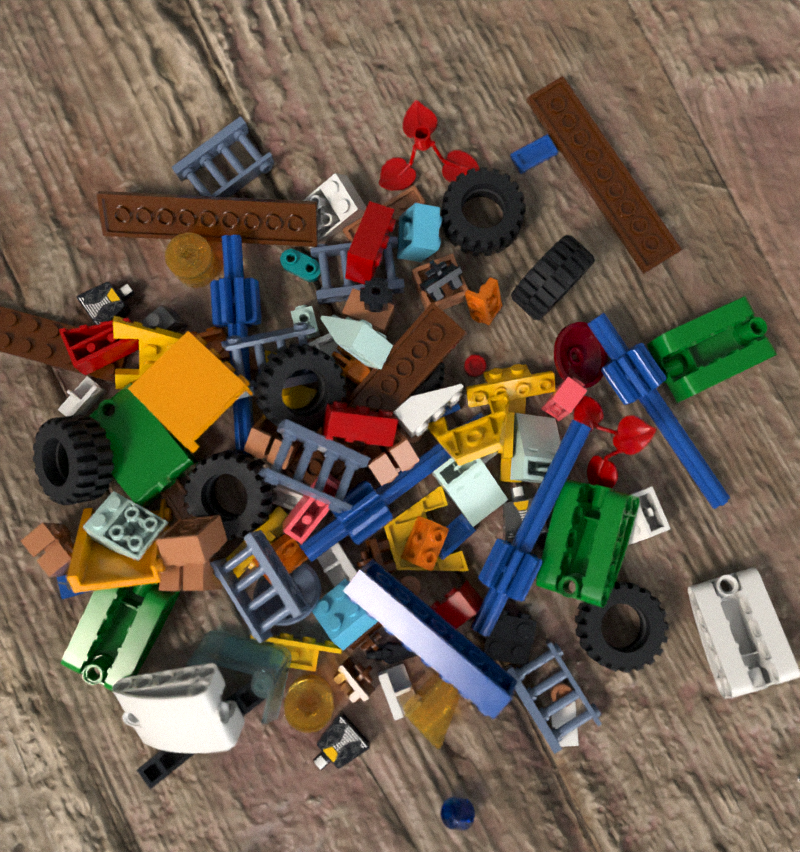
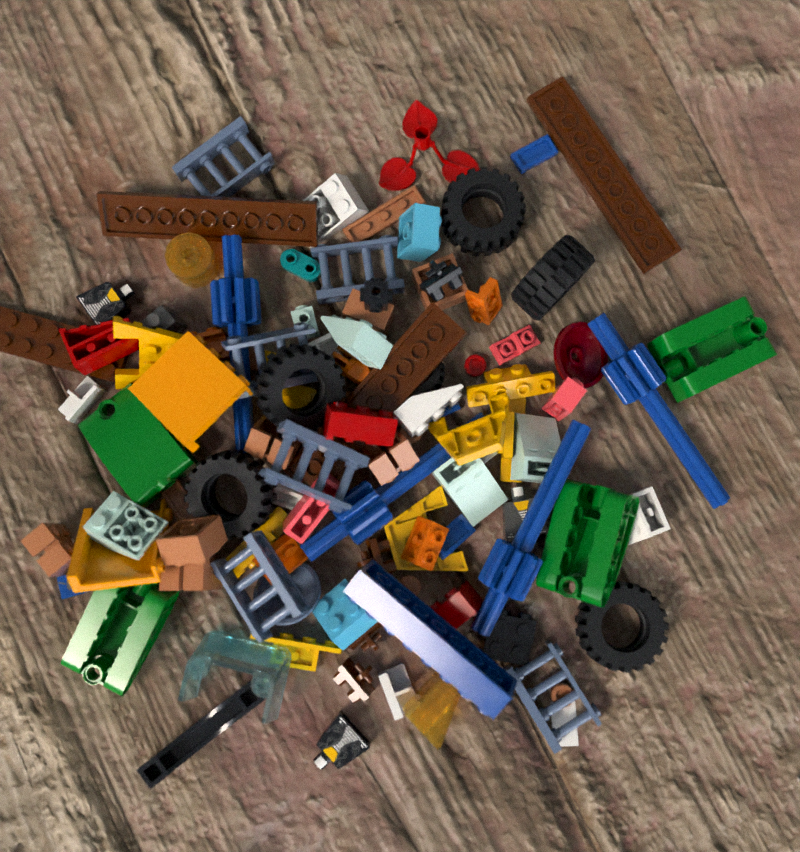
black tyre [33,415,114,506] -> none
white panel [112,663,245,753] -> none
clear yellow wheel [284,674,334,733] -> none
white panel [317,542,358,587] -> none
red wedge [345,201,397,285] -> none
black piece [366,642,418,665] -> none
clear blue head [440,797,475,831] -> none
red plant [573,395,657,489] -> none
white panel [688,567,800,699] -> none
none -> coral slope [489,325,540,366]

